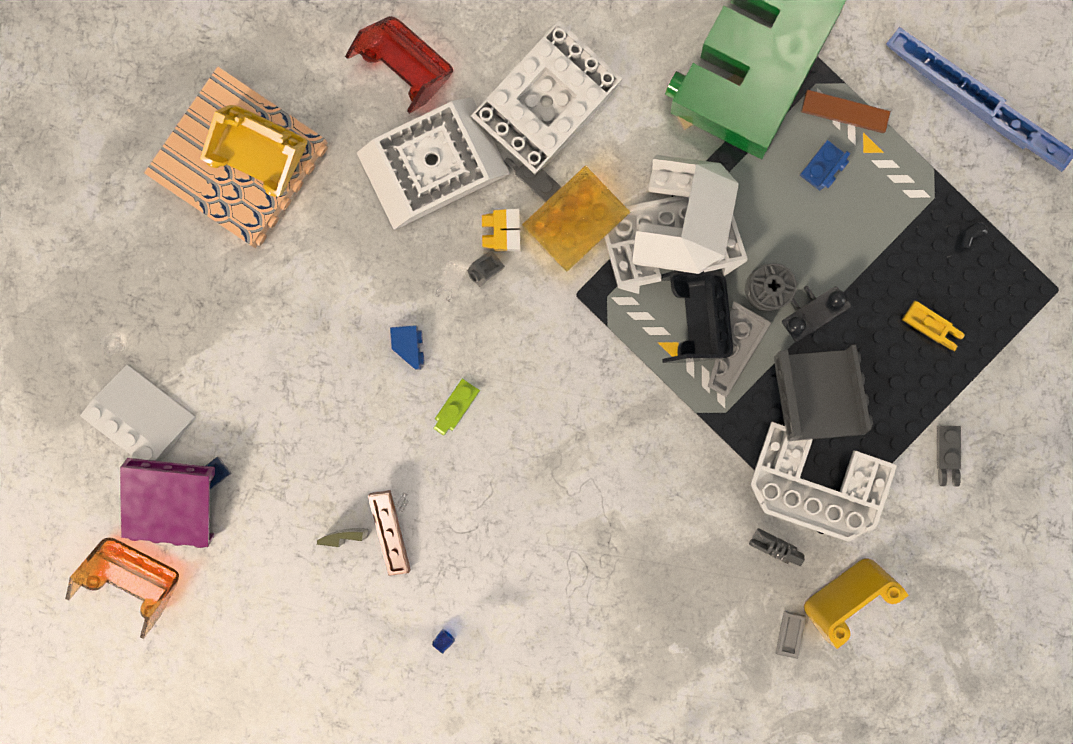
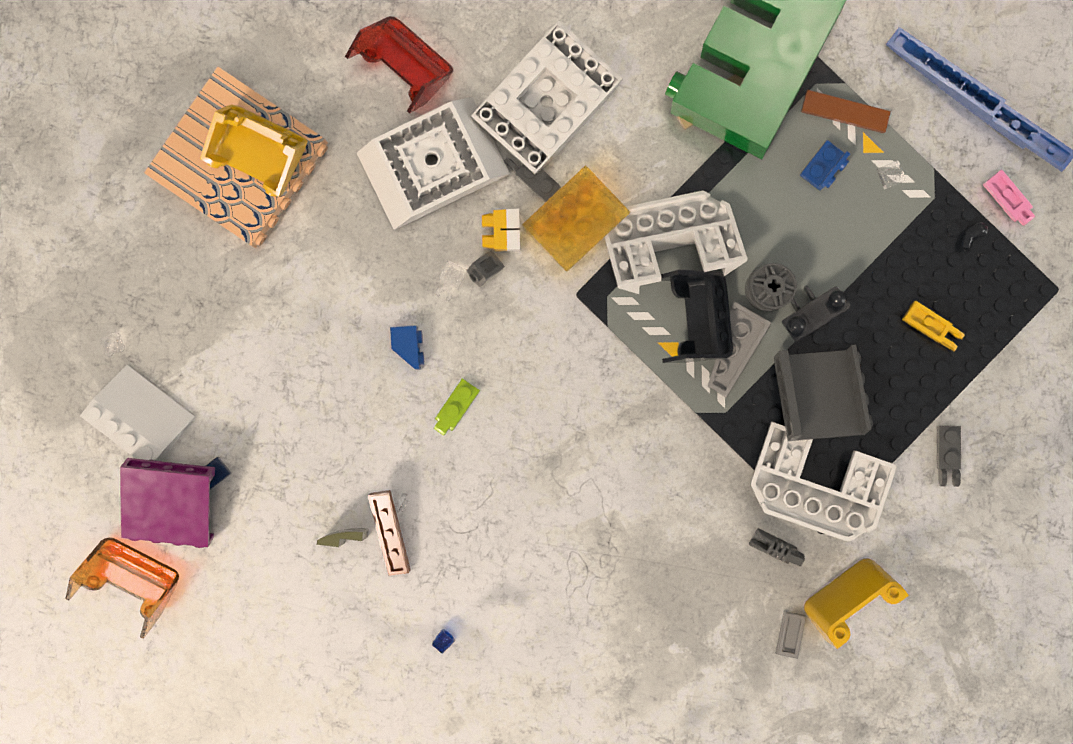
white slope [632,155,739,274] -> none
none -> clear plate [876,160,907,190]
none -> bright pink hinge [982,170,1035,226]

